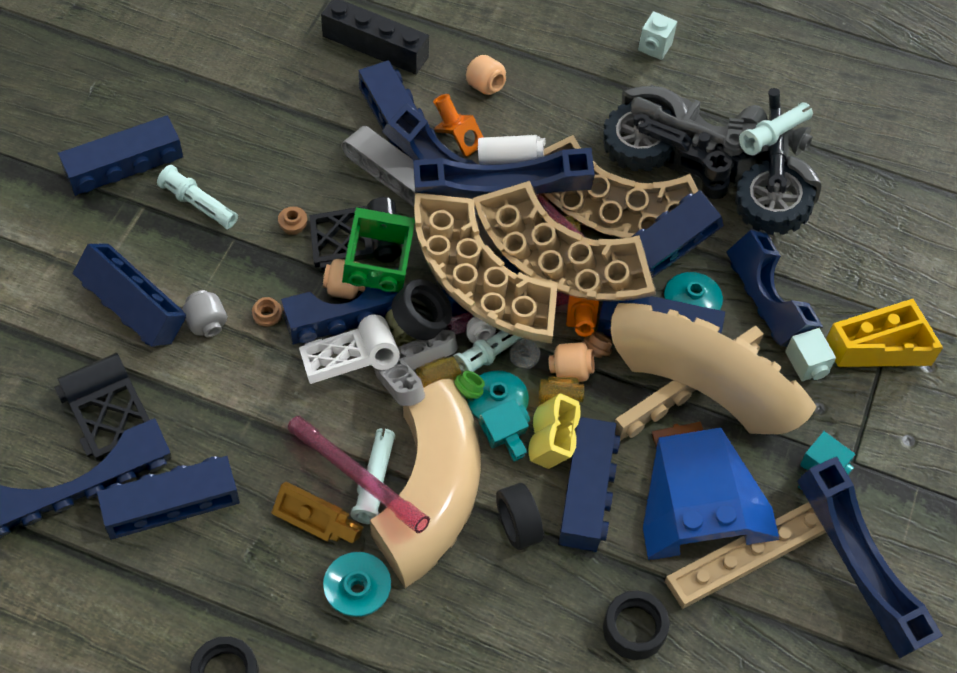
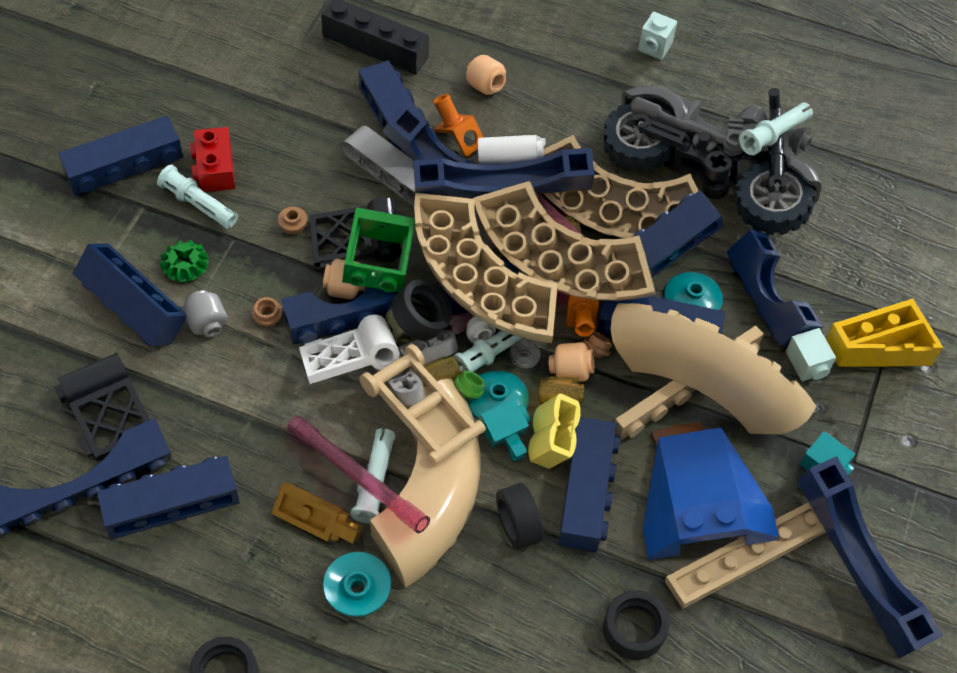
none -> green gear [160,239,209,282]
none -> red brick [190,127,236,192]
none -> tan piece [359,344,486,465]

